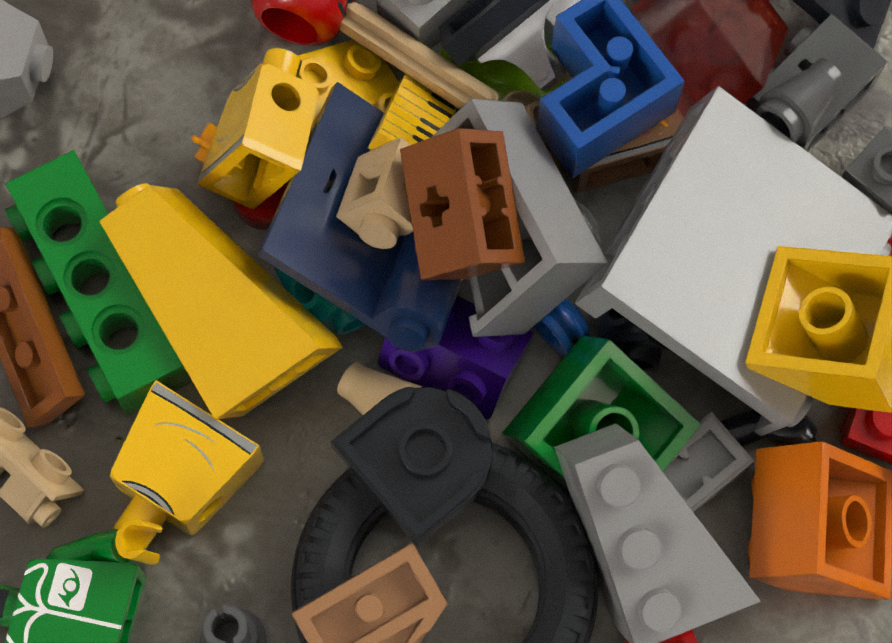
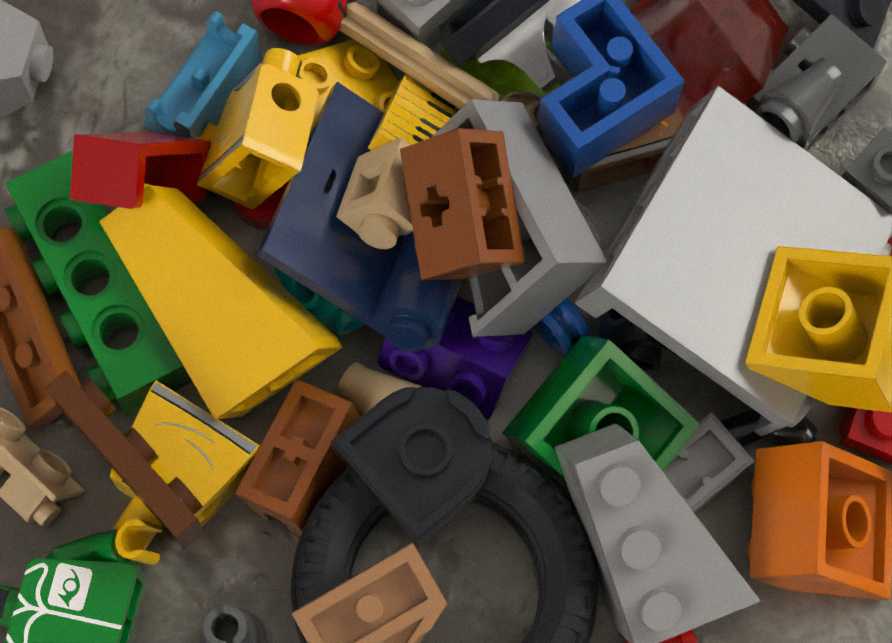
none -> reddish brown plate [45,370,204,550]
none -> red panel [70,132,211,209]
none -> dark azure hinge [144,11,262,138]
none -> dark orange hinge [235,379,361,536]

